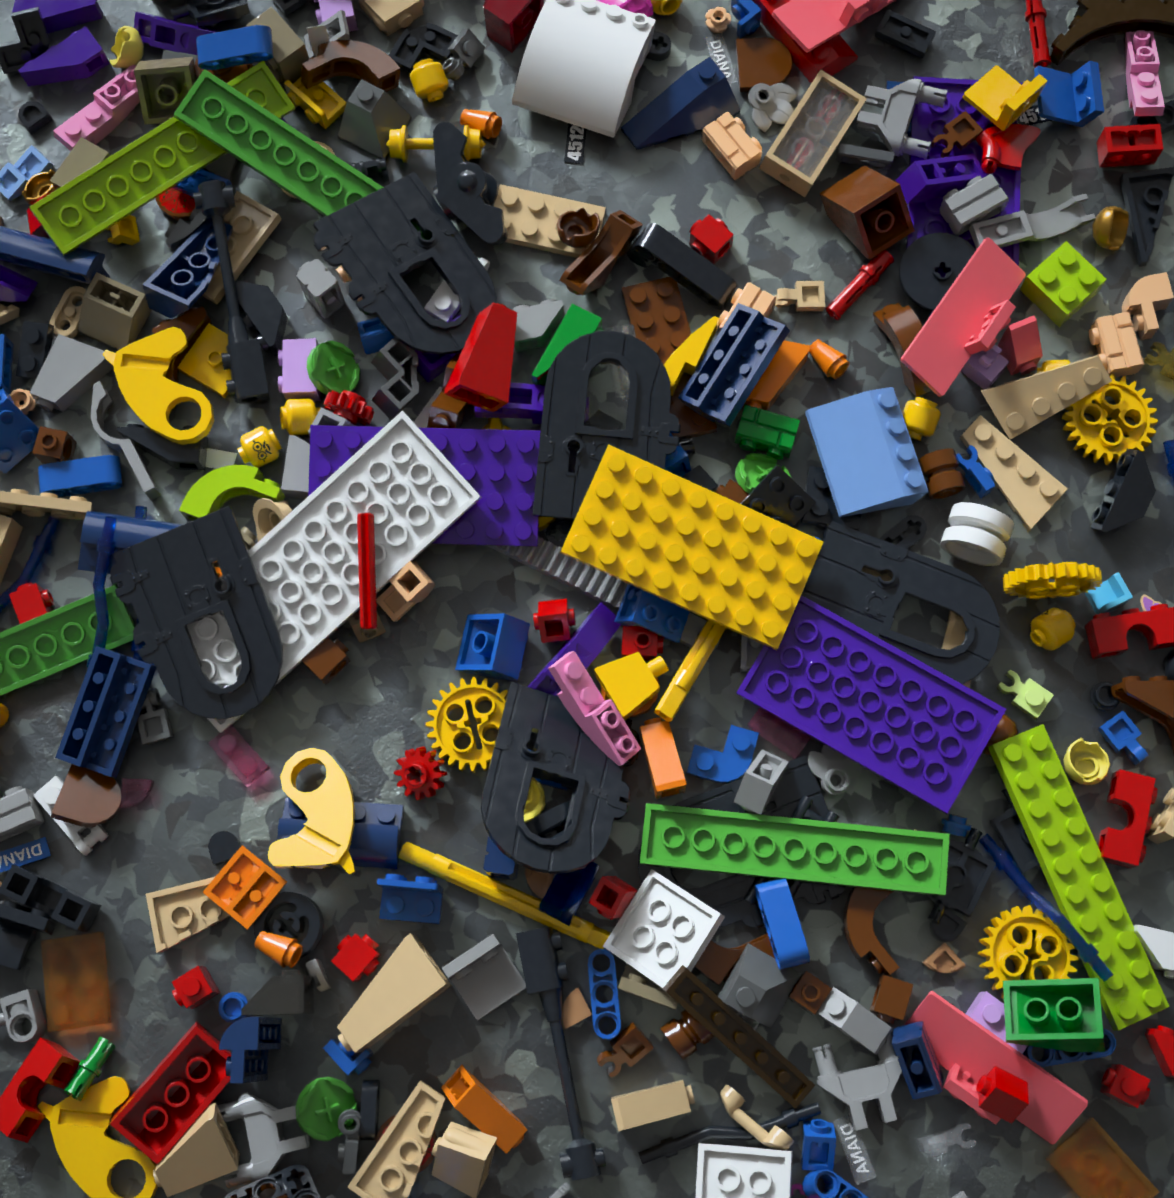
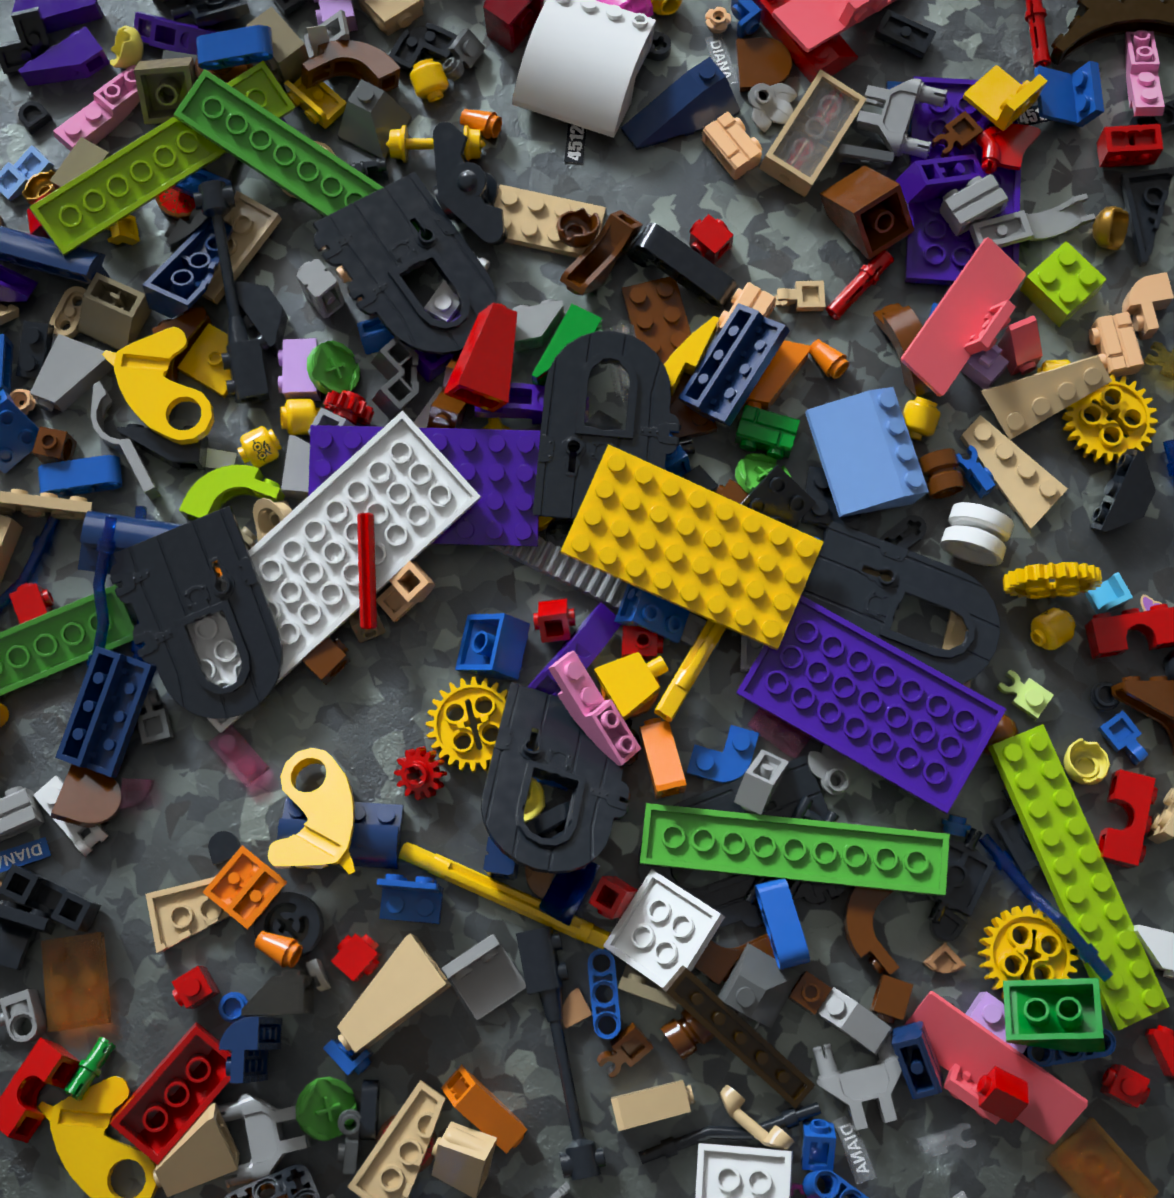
black piece [899,233,976,312] -> none

